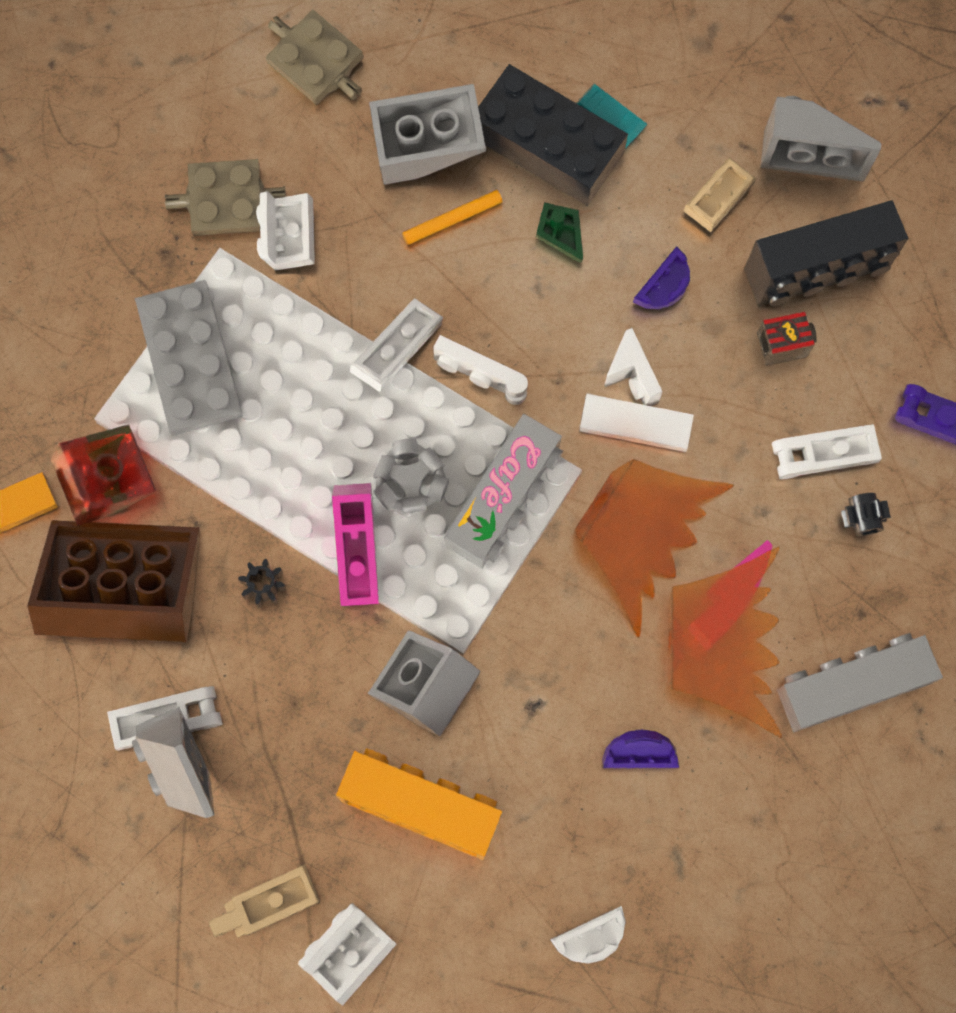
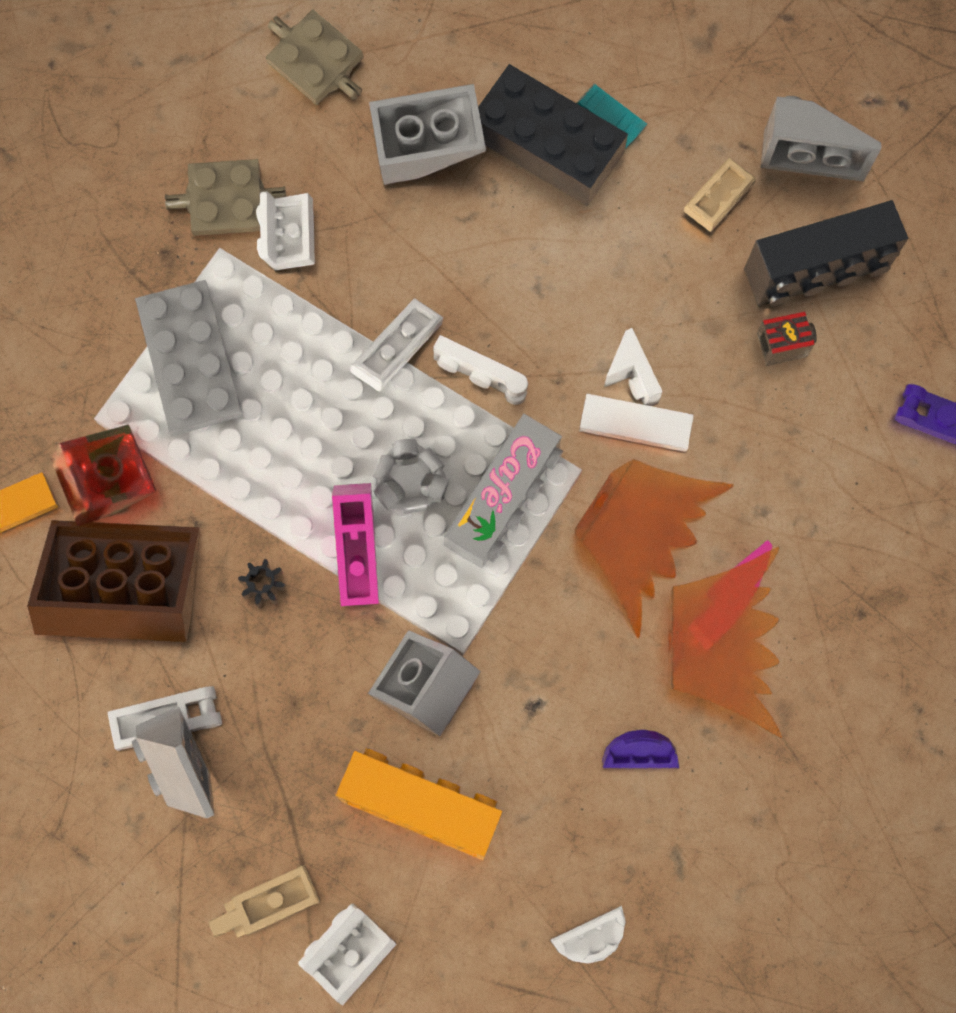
light orange bar [402,190,503,245] -> none
dark green piece [536,202,583,263] -> none
dark purple plate [633,246,690,309] -> none
white plate [772,424,882,479] -> none
light grey brick [777,633,943,733] -> none
black gear [841,493,891,536] -> none

